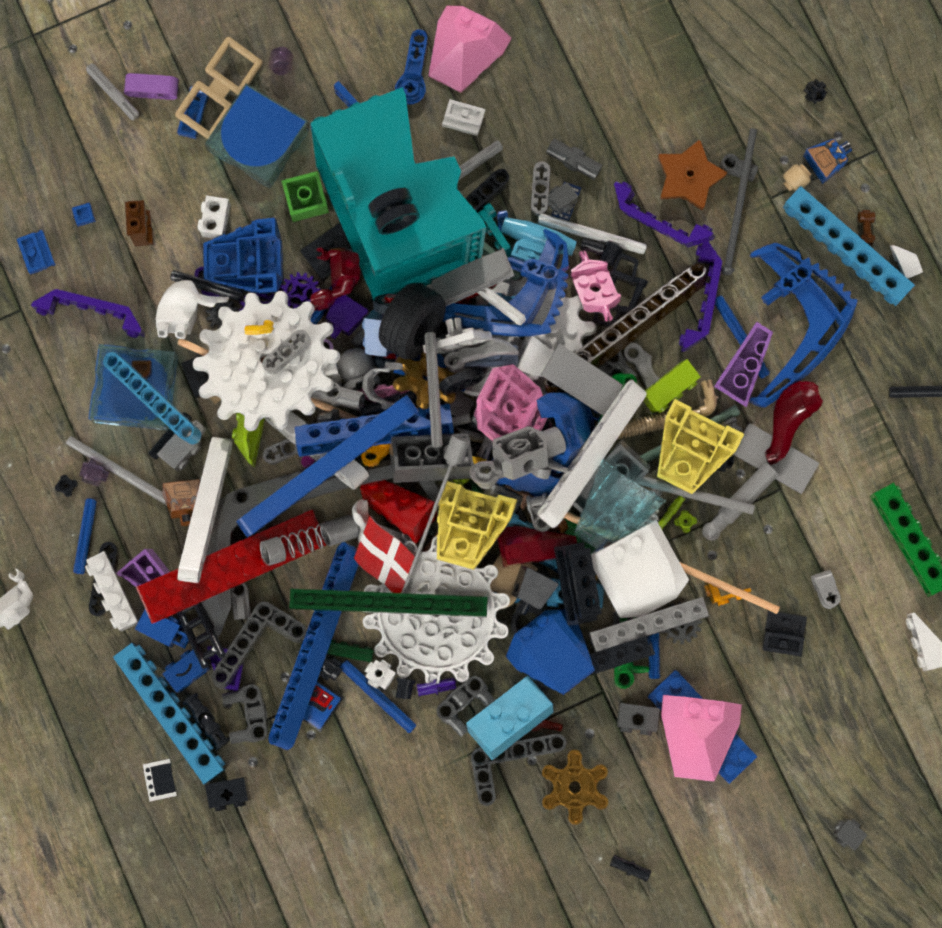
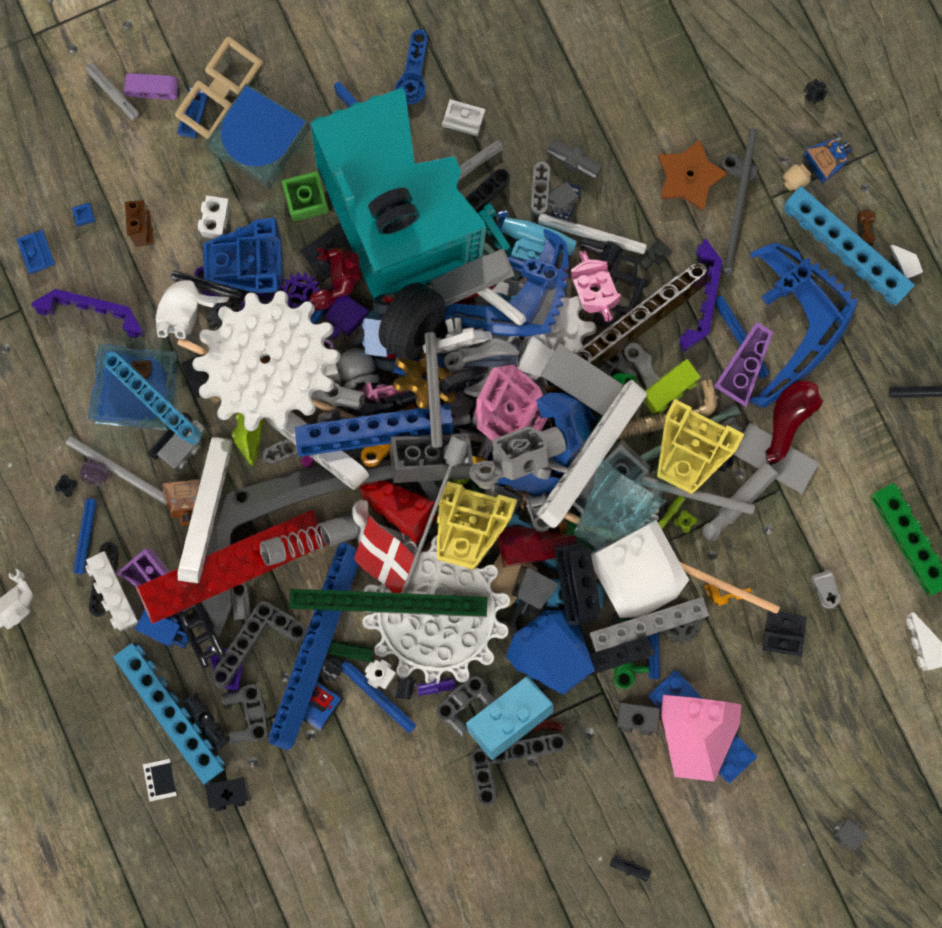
blue brick [163,649,210,693] -> none
blue beam [236,395,419,538] -> none
yellow arm [244,320,274,335] -> none
light grey beam [262,330,311,375] -> none
head [268,47,294,76] -> none
light grey helmet [363,361,403,410] -> none
bright pink wedge [428,6,511,93] -> none
pearl gold plate [542,750,608,825] -> none
dark purple slope [614,181,715,248] -> none
none -> pearl dark grey plate [640,239,672,271]

